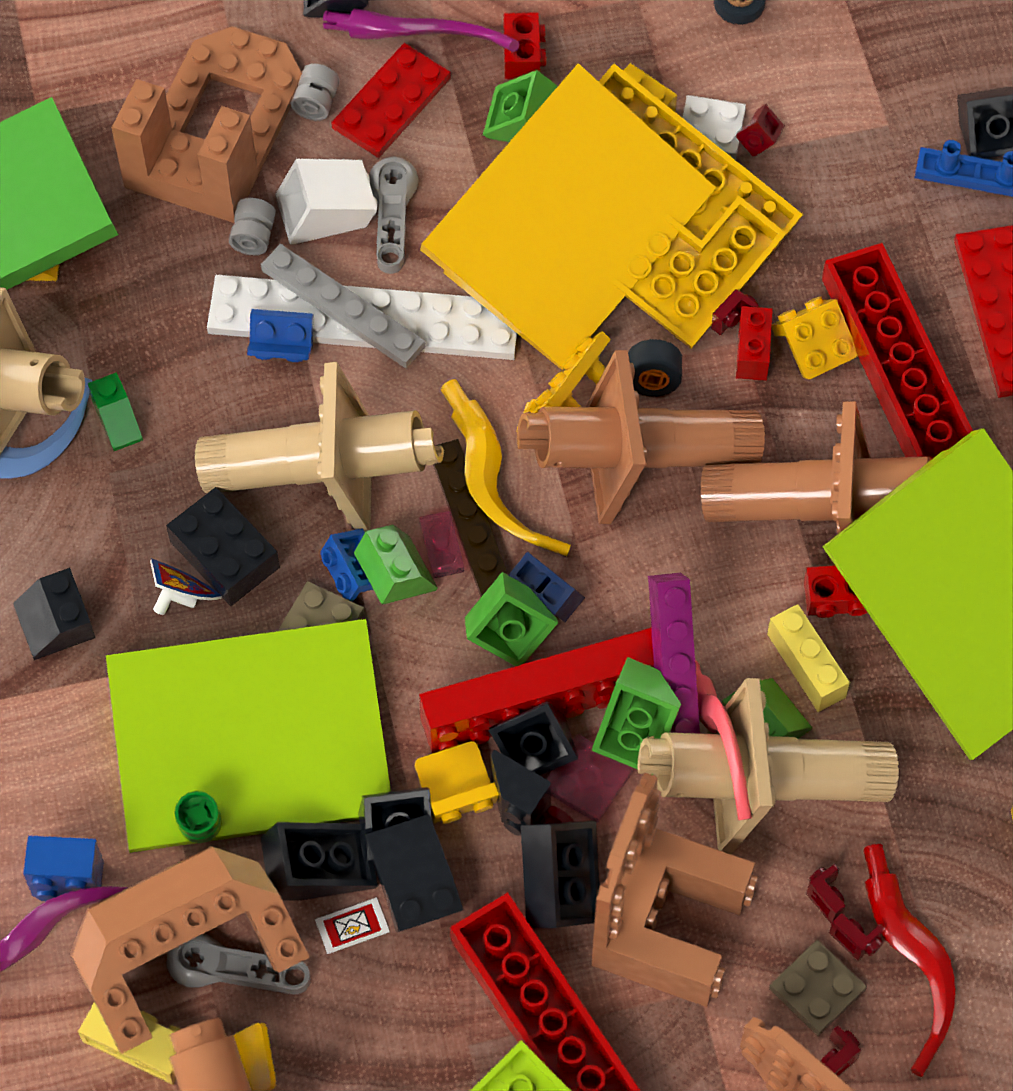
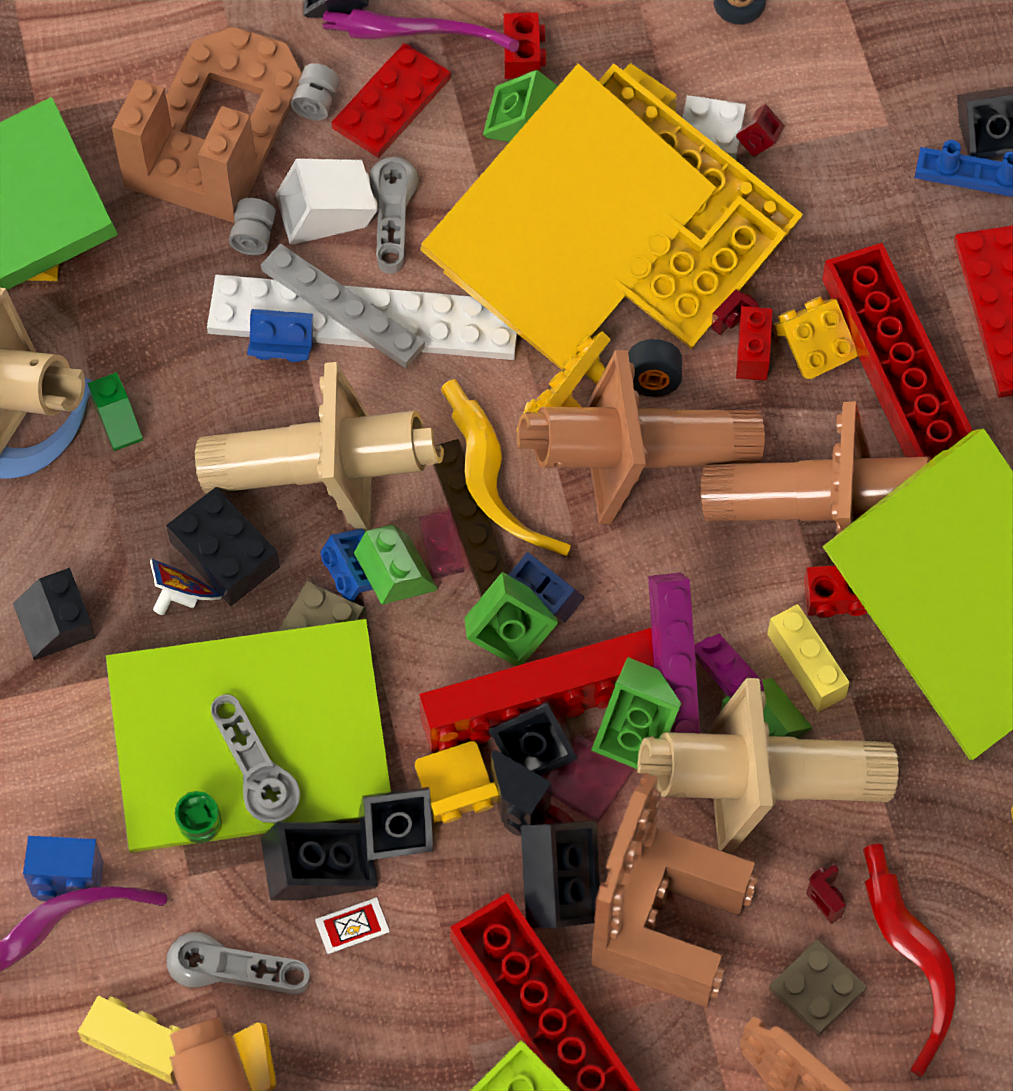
nougat wedge [70,846,309,1054] -> none
black slope [365,814,464,932] -> none
coral animal [695,660,752,821] -> none
dark red bracket [820,1025,861,1077] -> none
dark red bracket [829,913,885,961] -> none
none -> light grey beam [211,694,300,823]
none -> magenta plate [694,634,765,699]

